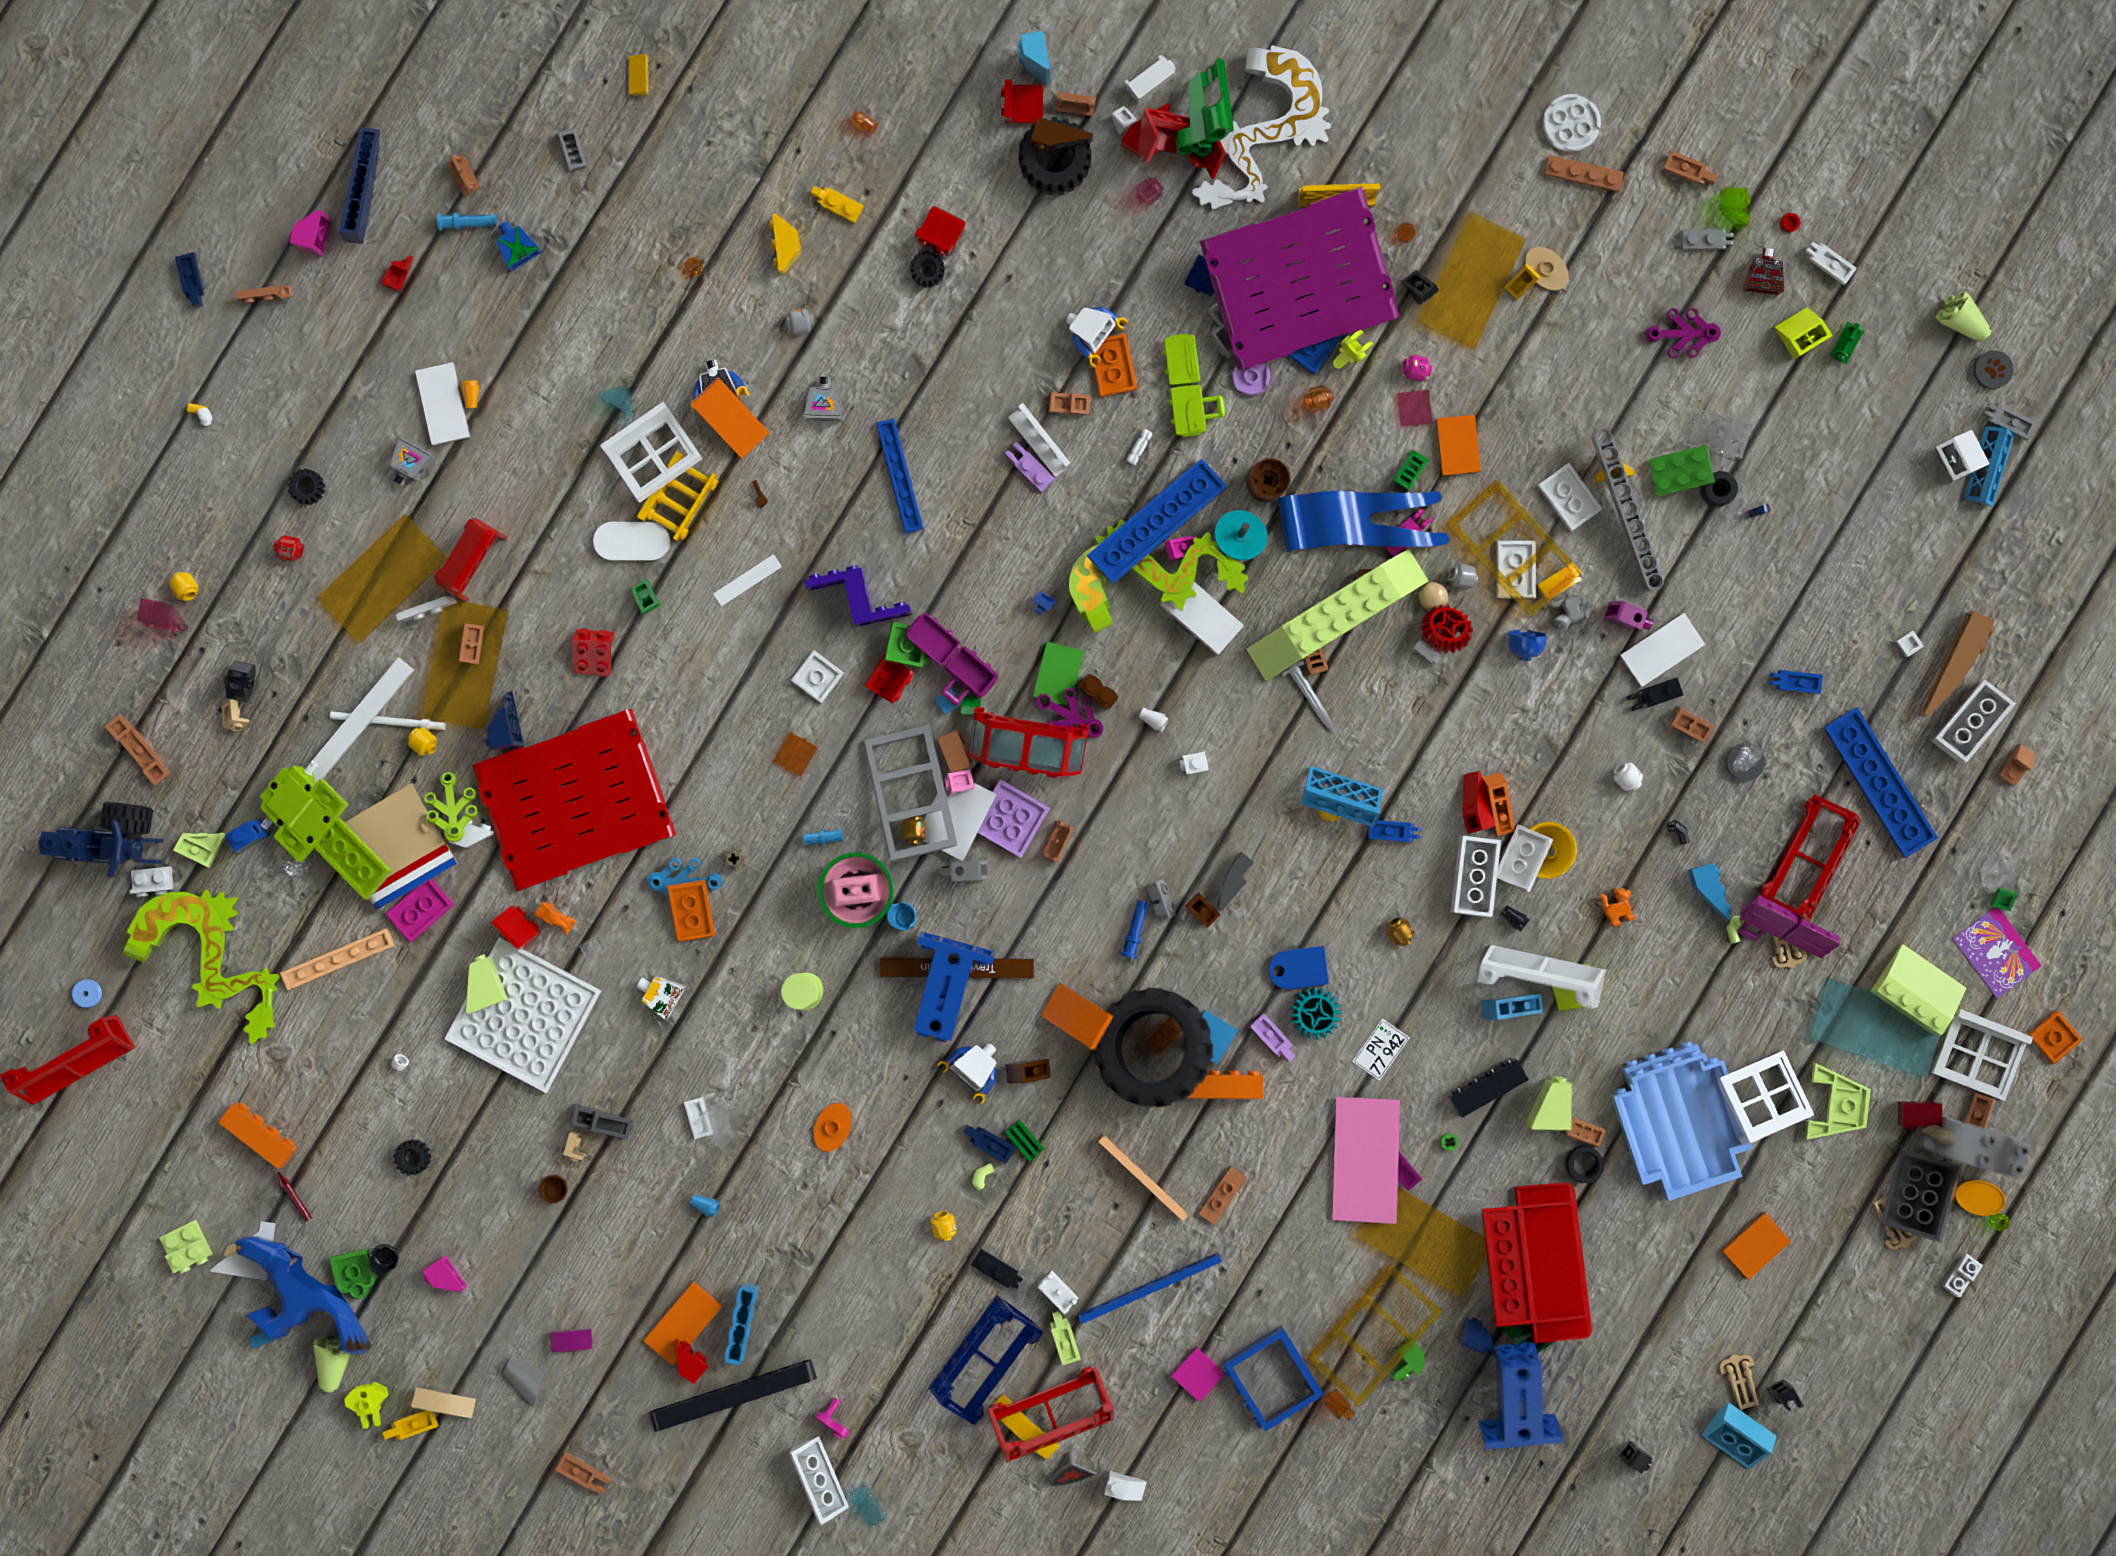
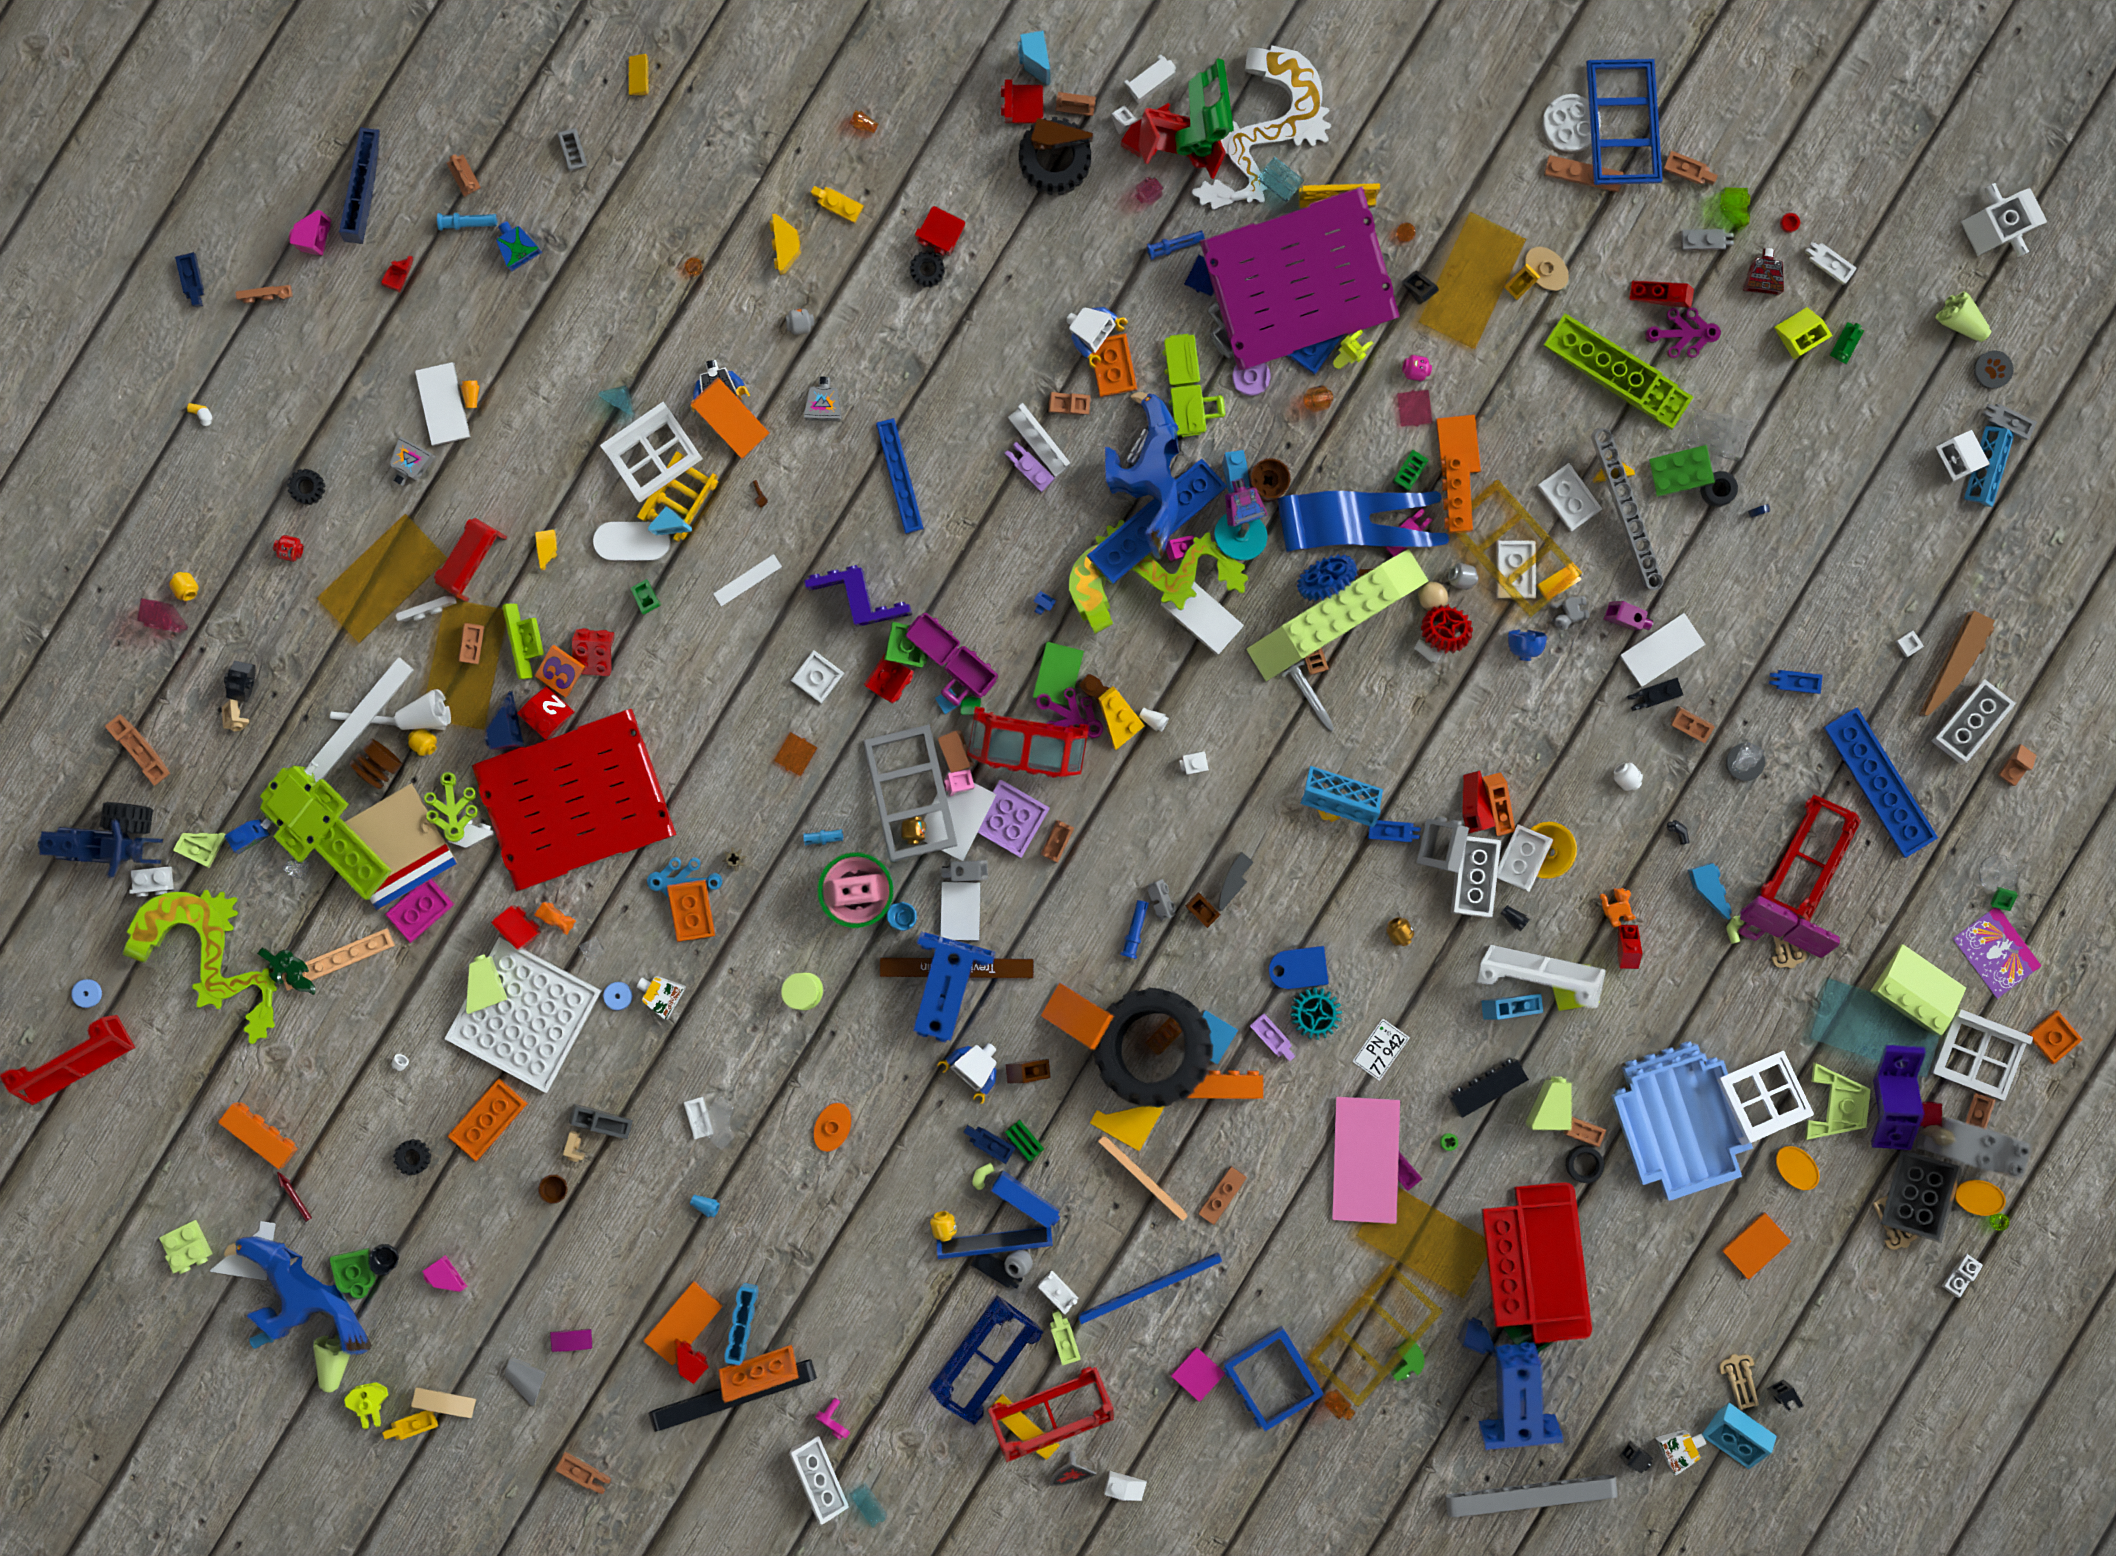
none -> dark green piece [257,947,315,995]
none -> reddish brown wheel [349,738,403,789]
none -> white cone [394,689,451,730]
none -> orange tile [447,1078,528,1162]
none -> lime bracket [502,603,544,679]
none -> red slope [517,686,575,740]
none -> yellow slope [535,529,557,570]
none -> orange tile [535,645,585,697]
none -> light blue piece [603,982,633,1011]
none -> medium azure slope [648,506,692,536]
none -> orange tile [718,1345,799,1403]
none -> black tile [936,1226,1053,1259]
none -> white tile [941,882,980,940]
none -> blue slope [991,1170,1060,1228]
none -> light grey head [1004,1250,1033,1279]
none -> yellow sticker [1090,1106,1164,1151]
none -> yellow wing [1098,686,1145,750]
none -> blue animal [1105,392,1181,559]
none -> blue pin [1146,230,1205,261]
none -> dark azure slope [1222,450,1250,493]
none -> torso [1225,478,1268,526]
none -> clear light blue hinge [1257,156,1304,203]
none -> blue gear [1296,554,1358,601]
none -> light grey window [1417,816,1469,873]
none -> orange brick [1441,454,1473,534]
none -> light grey beam [1445,1475,1618,1517]
none -> lime slope [1544,313,1693,430]
none -> blue door [1586,59,1663,185]
none -> red slope [1617,925,1643,969]
none -> red slope [1629,281,1694,308]
none -> torso [1655,1430,1706,1476]
none -> light orange piece [1776,1146,1820,1190]
none -> dark purple bracket [1871,1045,1926,1150]
none -> white slope [1961,183,2047,257]

